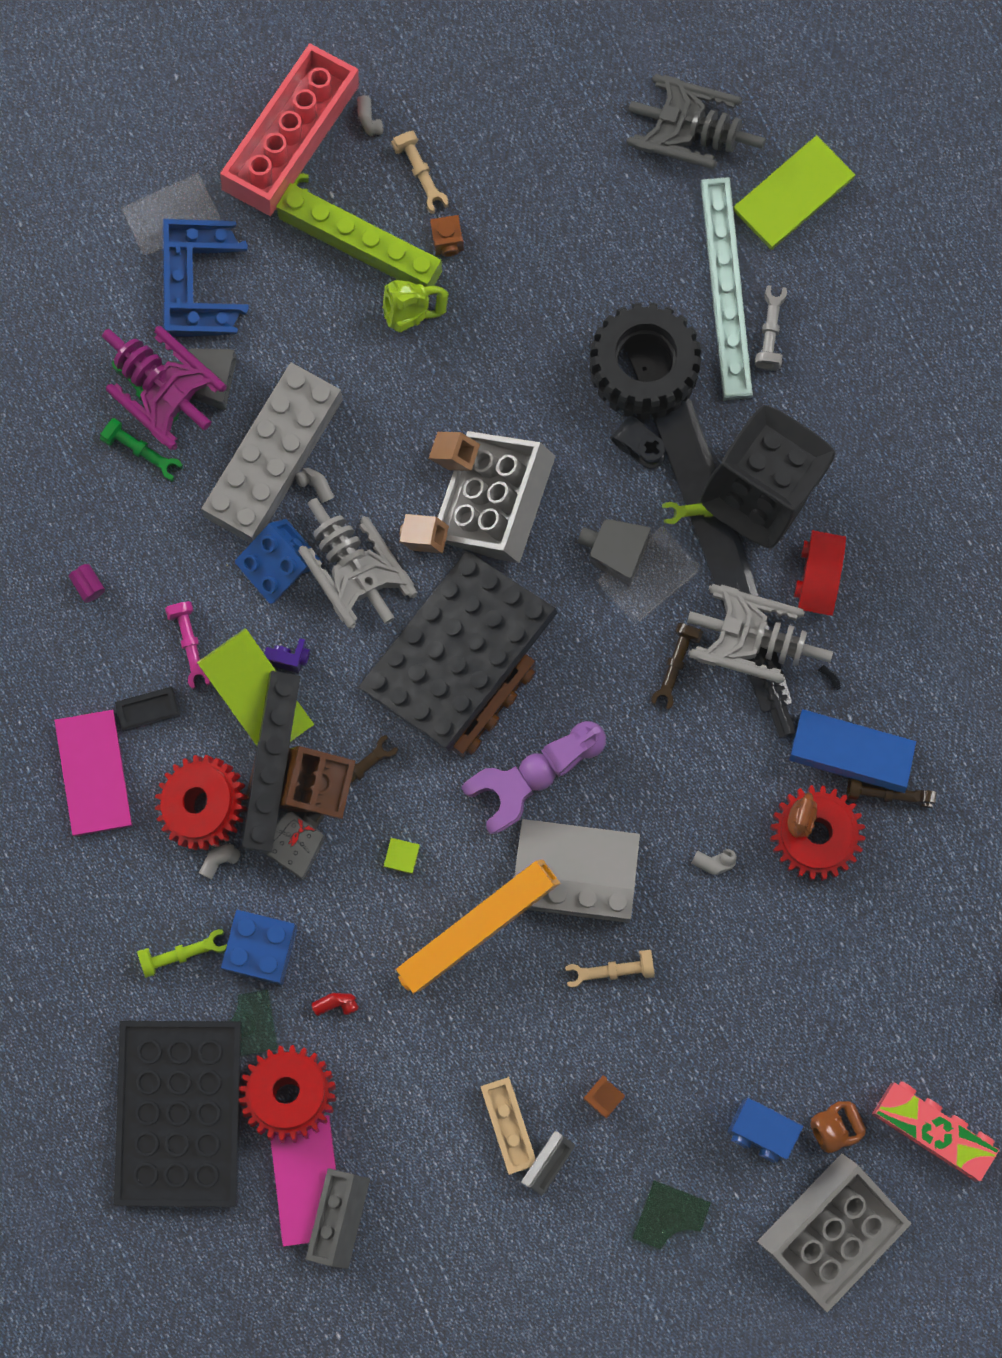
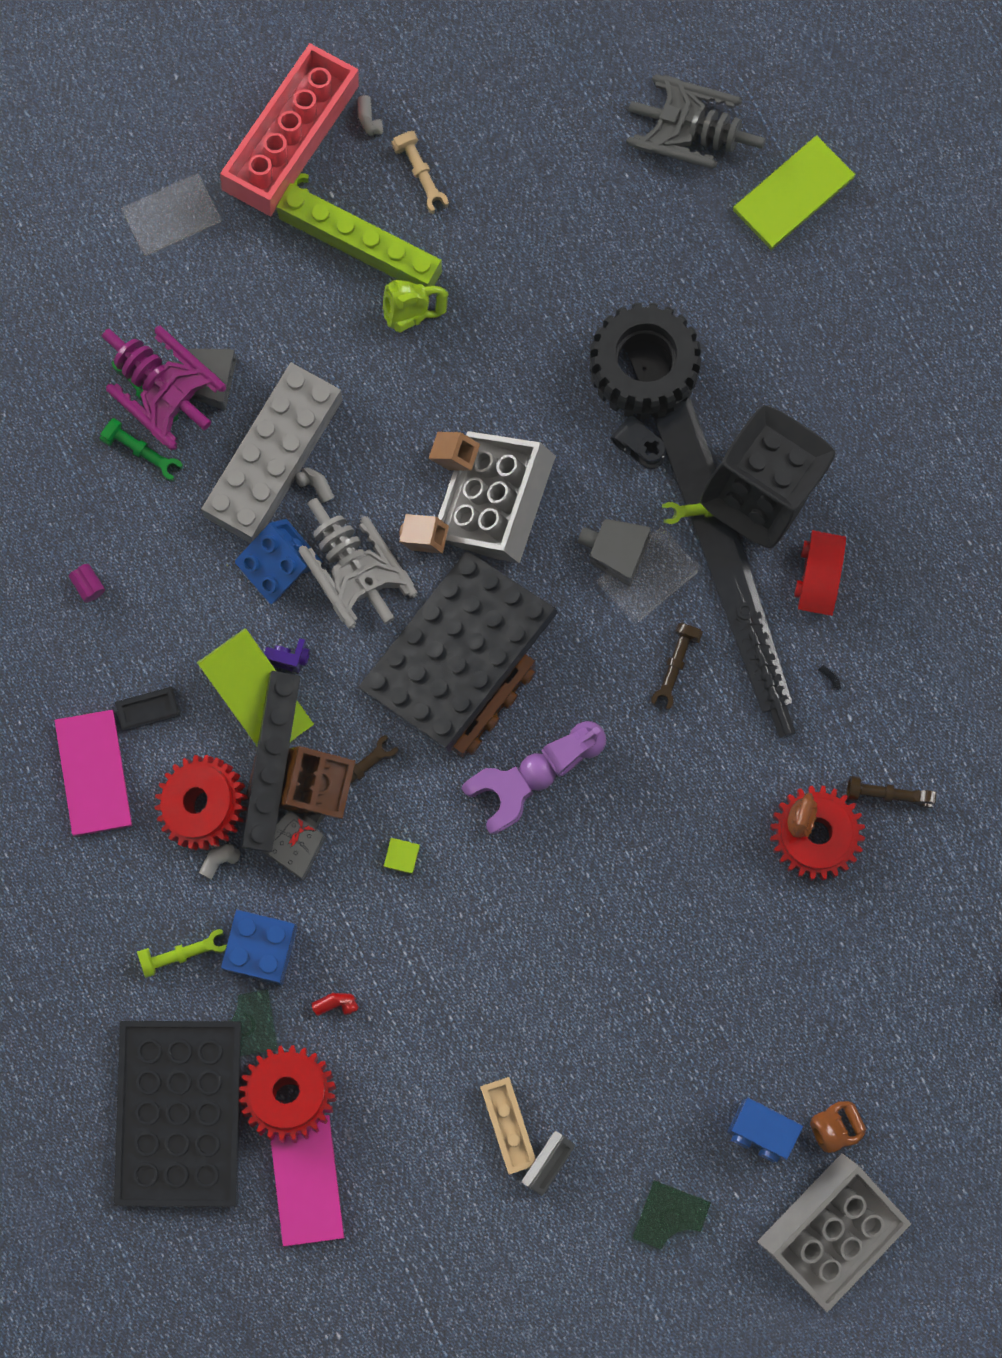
blue wedge [162,219,249,337] -> none
dark pink piece [165,601,211,689] -> none
dark grey panel [305,1168,370,1269] -> none
light orange brick [396,859,561,994] -> none
dark orange bracket [430,215,464,257] -> none
light grey slope [514,819,640,923] -> none
tan piece [565,950,655,988] -> none
dark orange panel [582,1075,625,1120] -> none
light grey bar [687,584,833,684] -> none
light grey arm [691,849,737,875] -> none
light aqua tile [701,177,753,400] -> none
light grey piece [755,285,787,371] -> none
blue tile [789,709,916,793] -> none
coral brick [872,1081,999,1182] -> none

